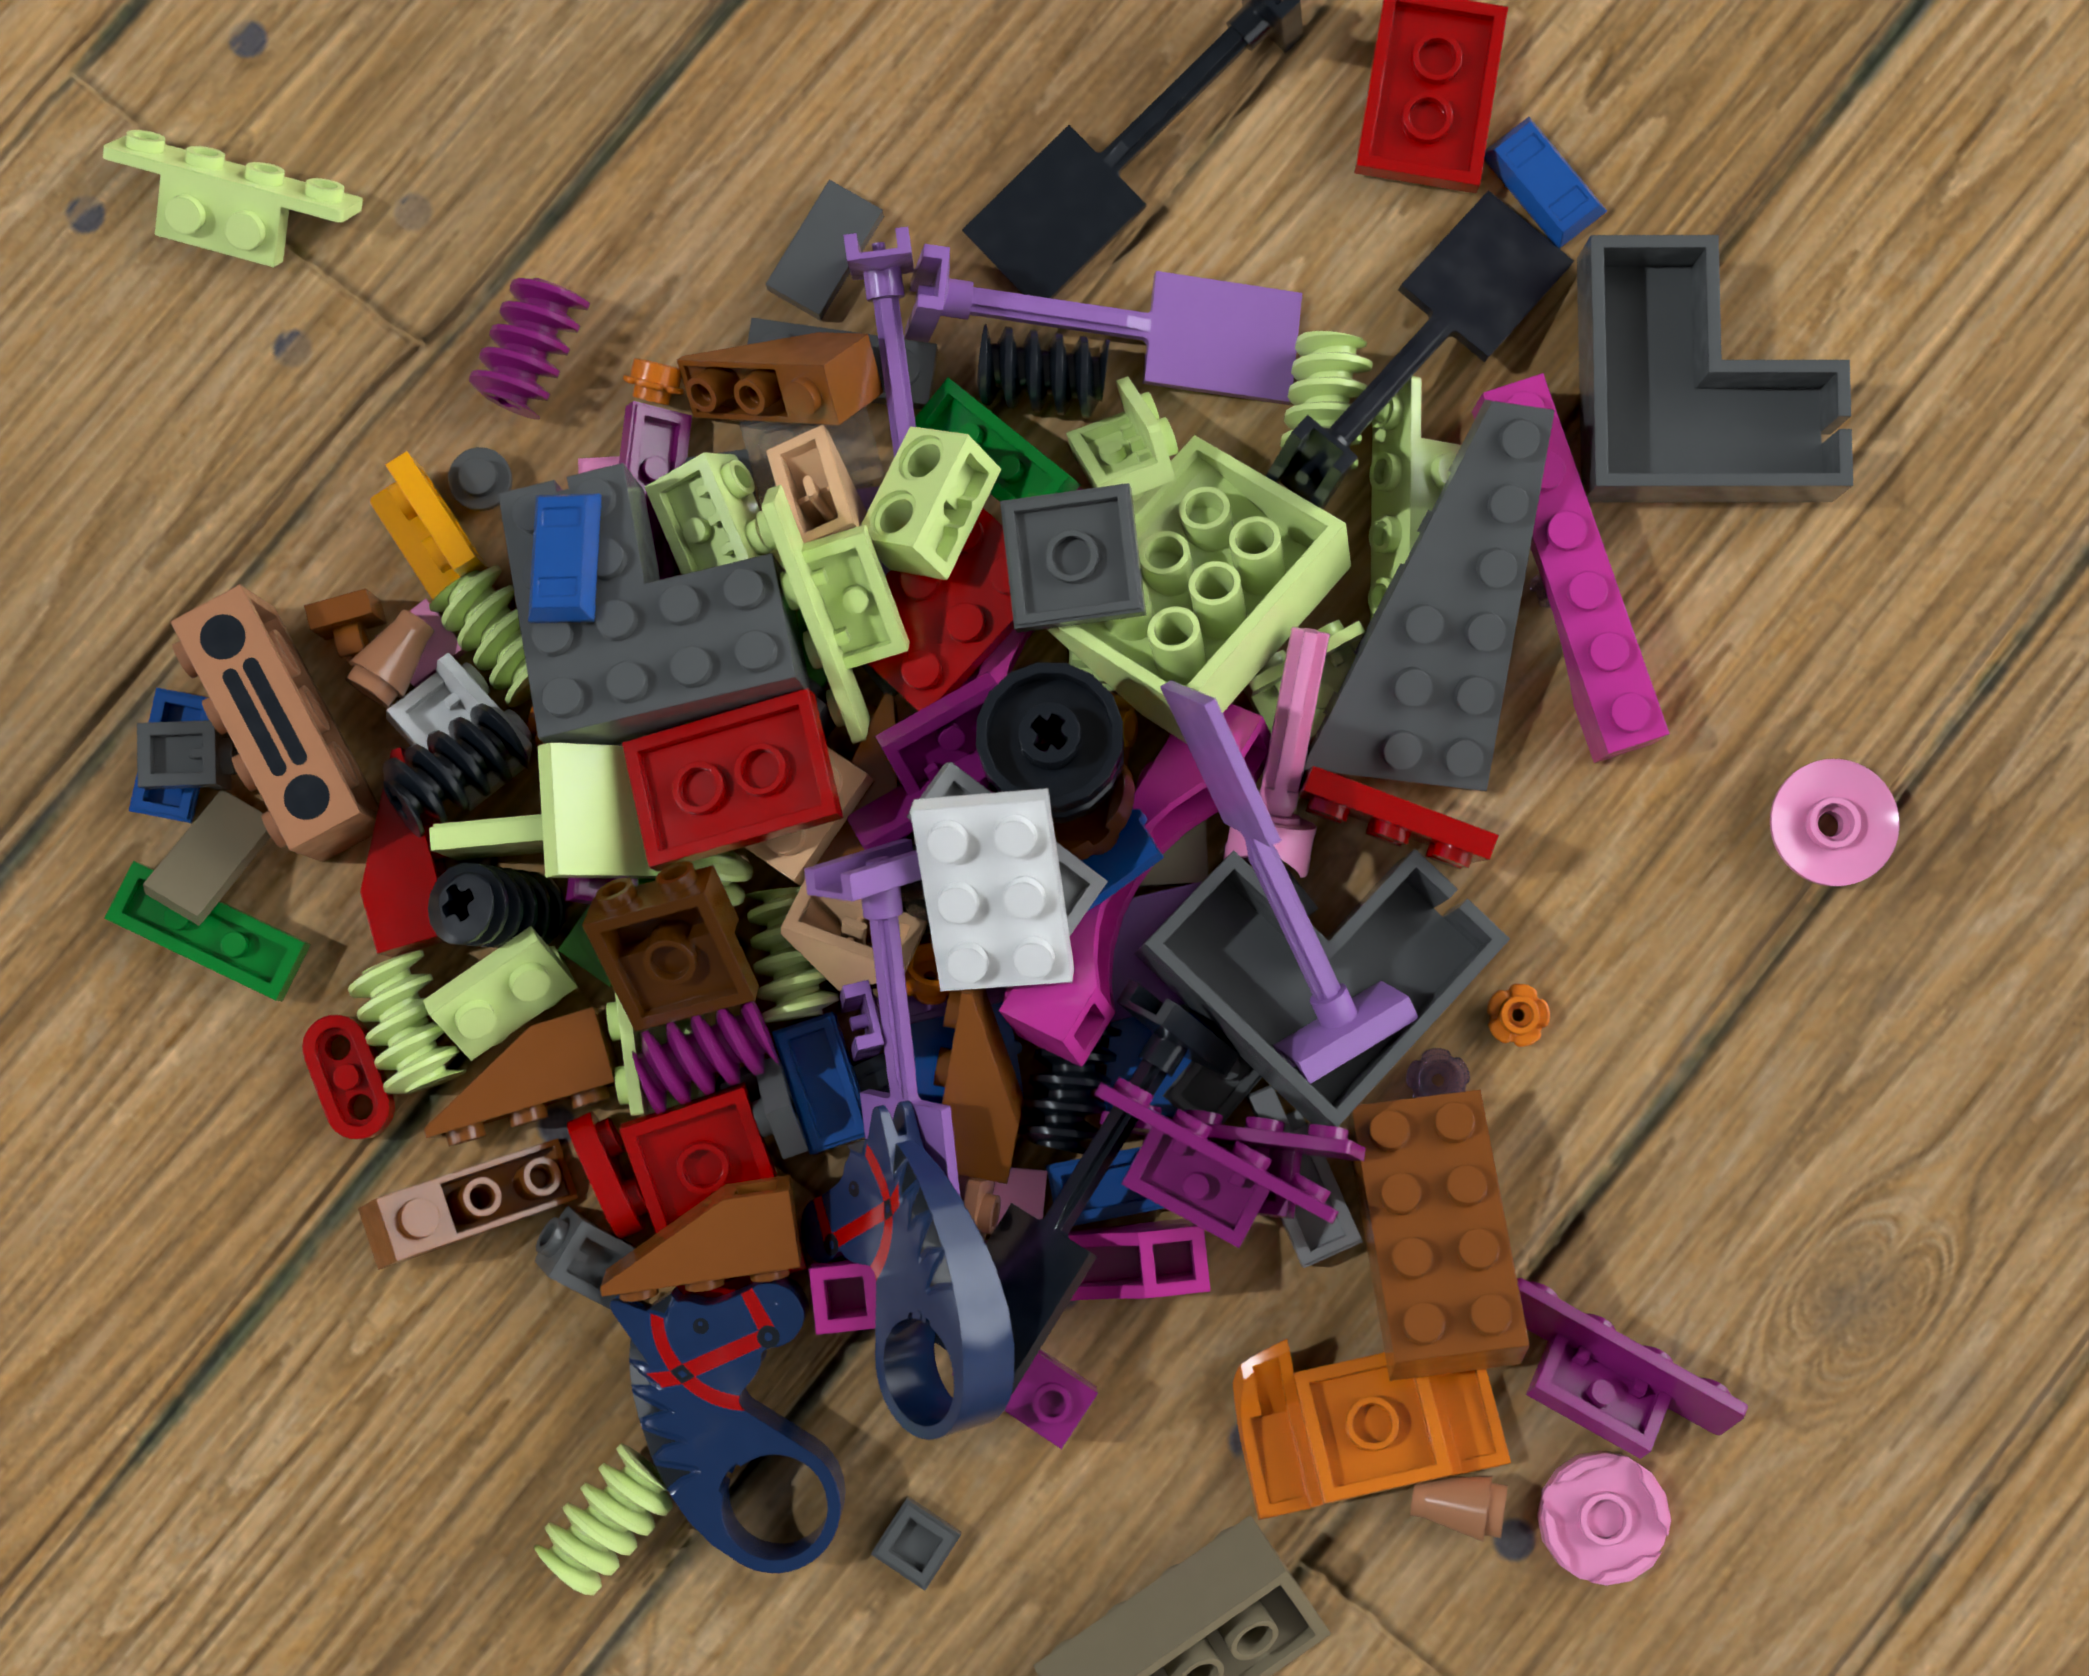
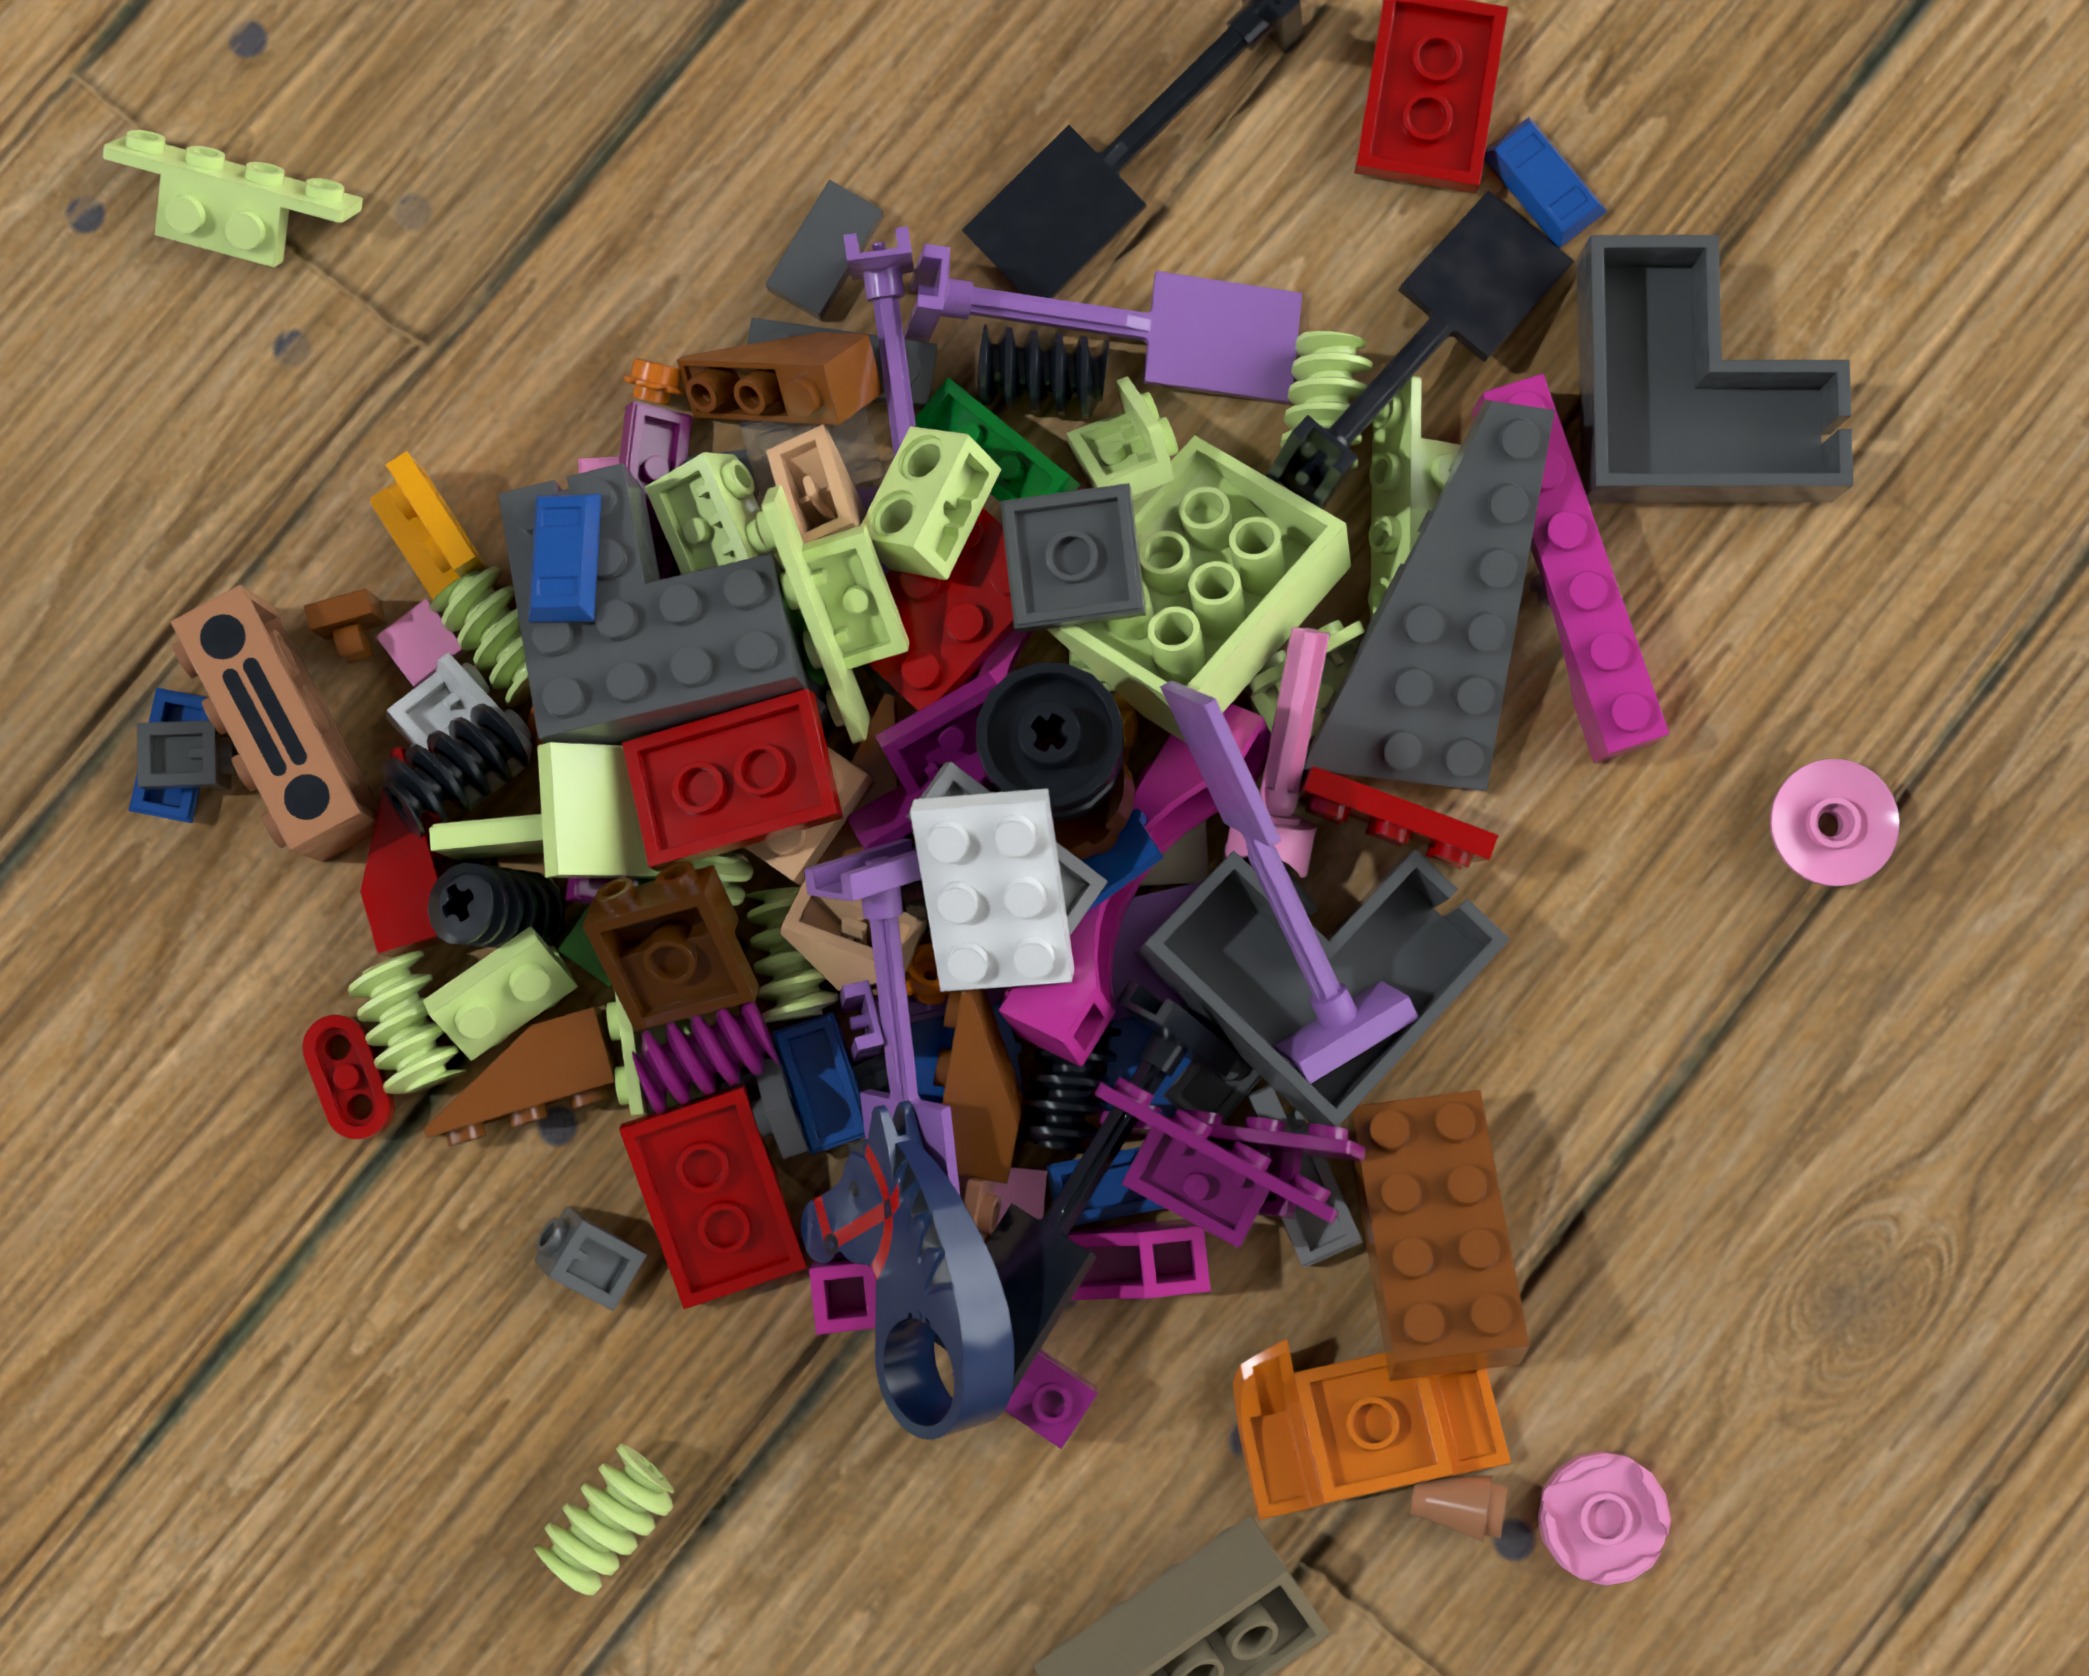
green plate [104,861,311,1002] -> none
dark tan tile [143,789,271,926] -> none
nougat cone [345,609,435,708] -> none
dark orange slope [358,1138,579,1270] -> none
dark grey plate [448,447,513,511] -> none
magenta piece [469,278,590,419] -> none
red plate [567,1111,648,1240] -> none
dark orange slope [600,1175,802,1302] -> none
dark blue animal [610,1277,846,1573] -> none
dark grey tile [871,1496,962,1590] -> none
plate [1406,1048,1470,1098] -> none
orange plate [1487,984,1550,1047] -> none
magenta bracket [1517,1278,1748,1459] -> none

